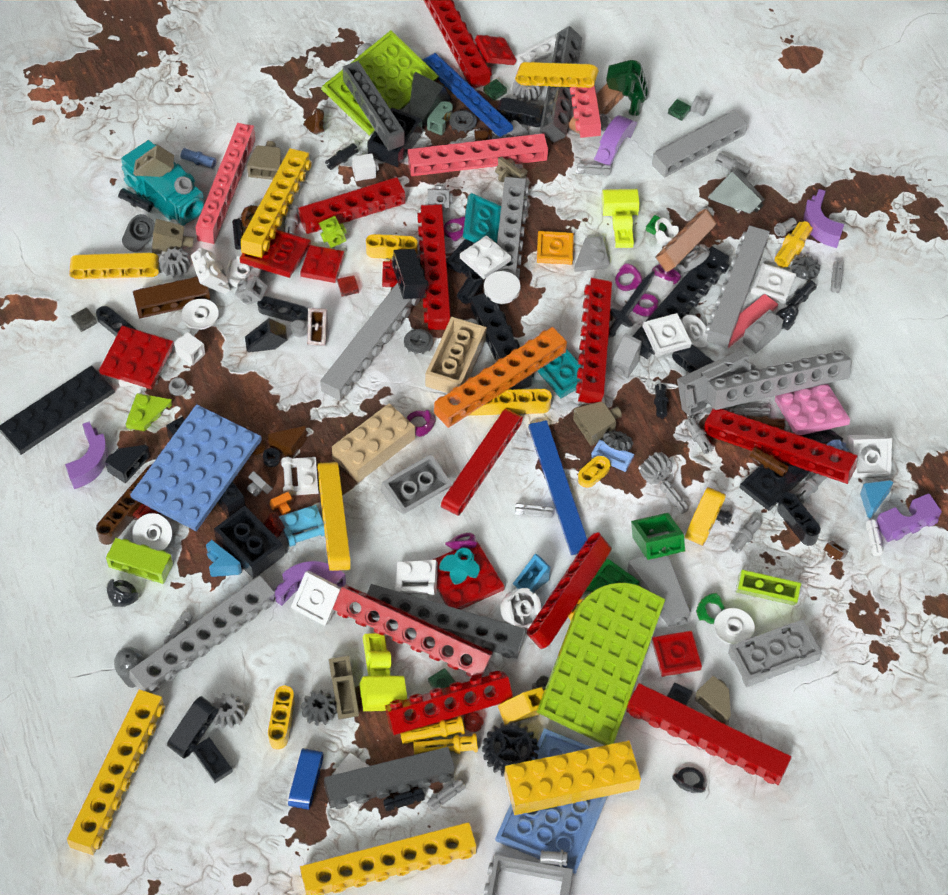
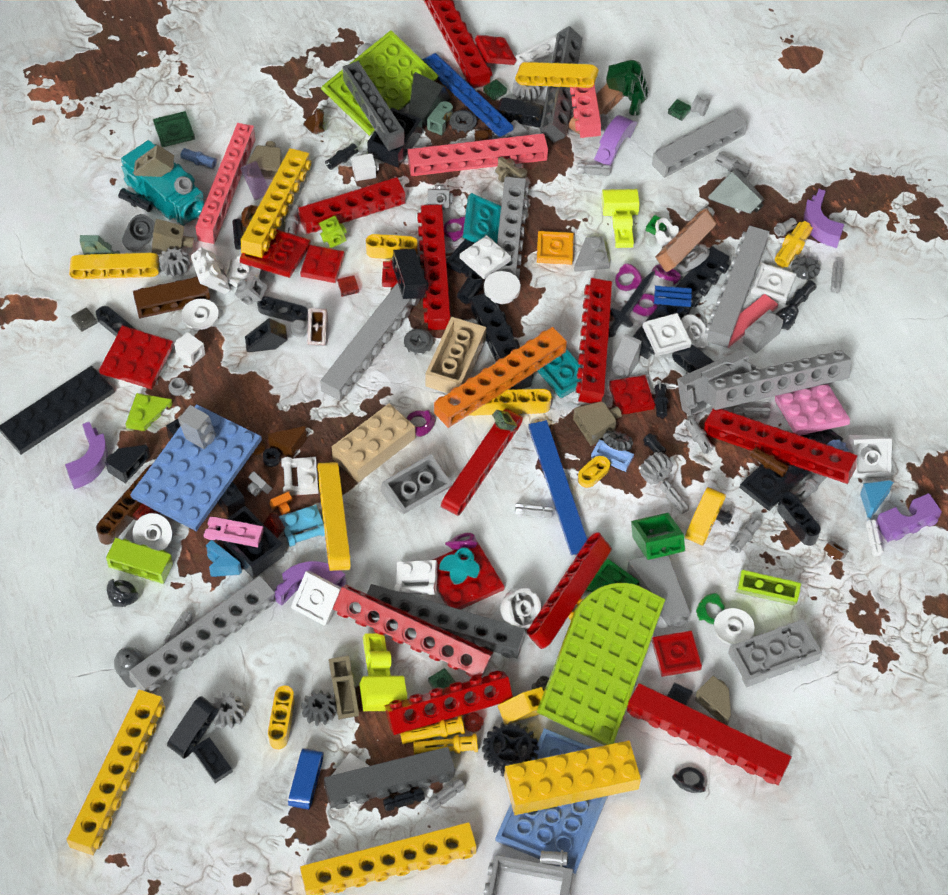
dark azure slope [513,554,550,593] -> none
reddish brown pin [746,415,785,430] -> none
none -> sand green wing [79,235,121,255]
none -> clear green tile [152,111,195,147]
none -> light grey brick [178,405,216,449]
none -> bright pink plate [204,517,263,547]
none -> clear purple tile [240,161,269,201]
none -> plate [492,410,517,431]
none -> red plate [609,375,655,415]
none -> black pin [643,433,666,454]
none -> blue tile [654,286,692,307]

